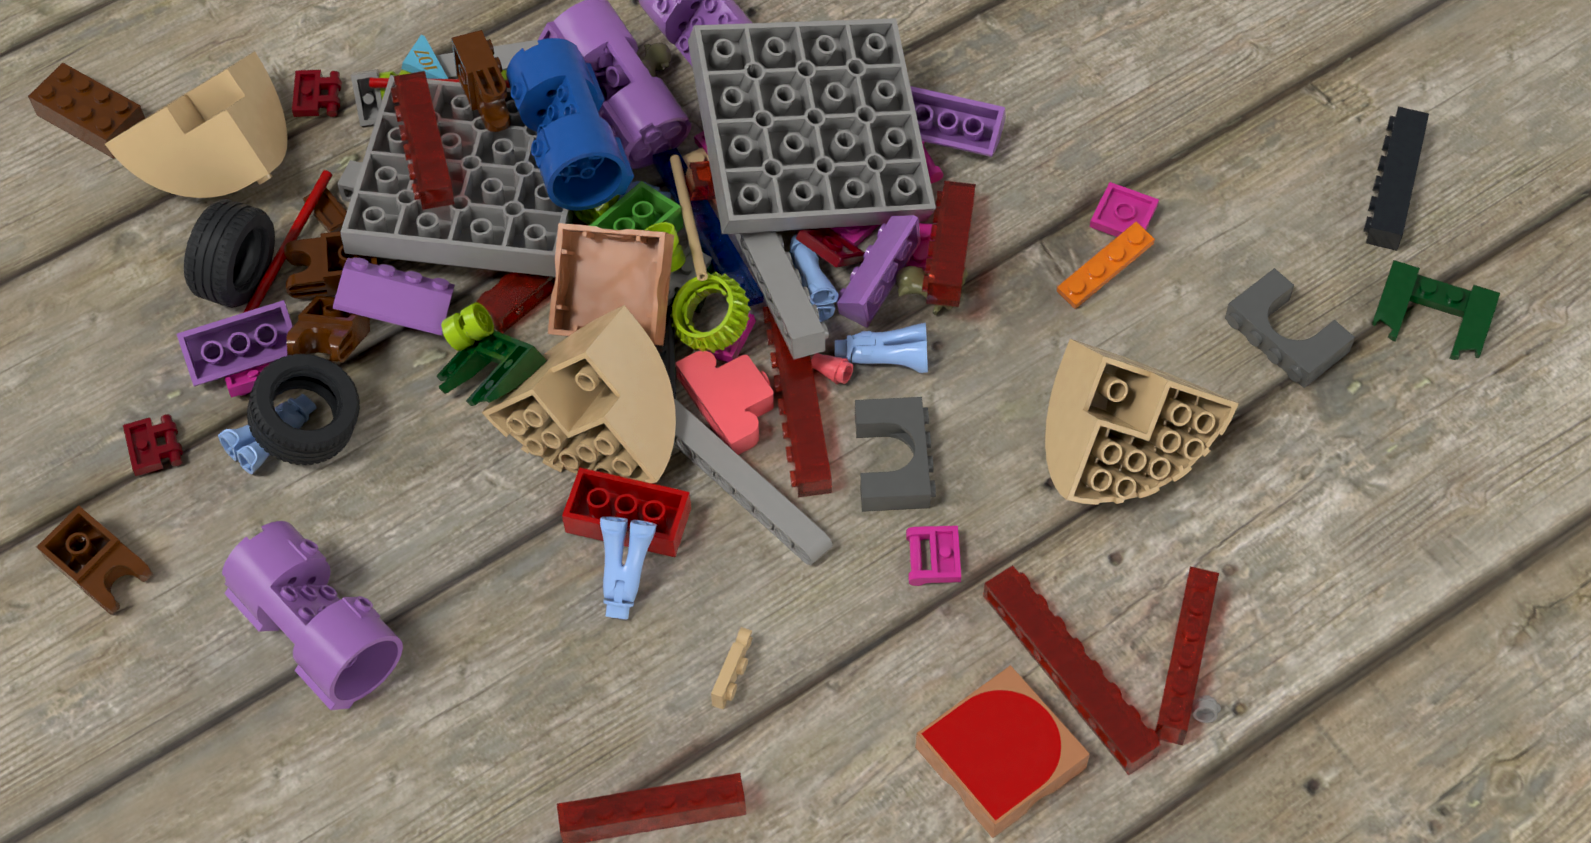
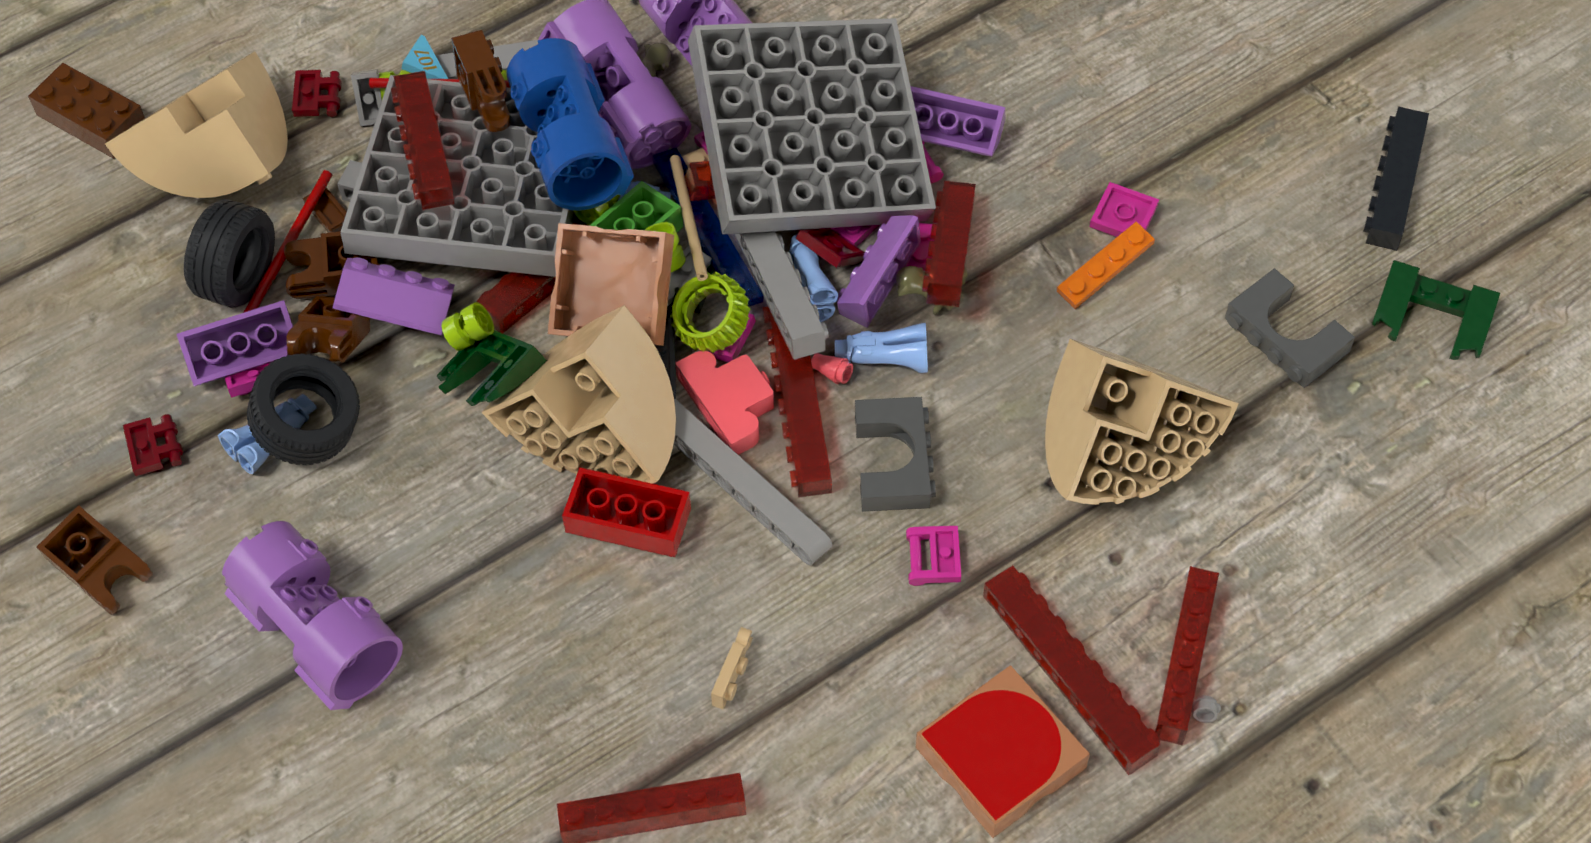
light blue piece [600,517,657,619] -> none

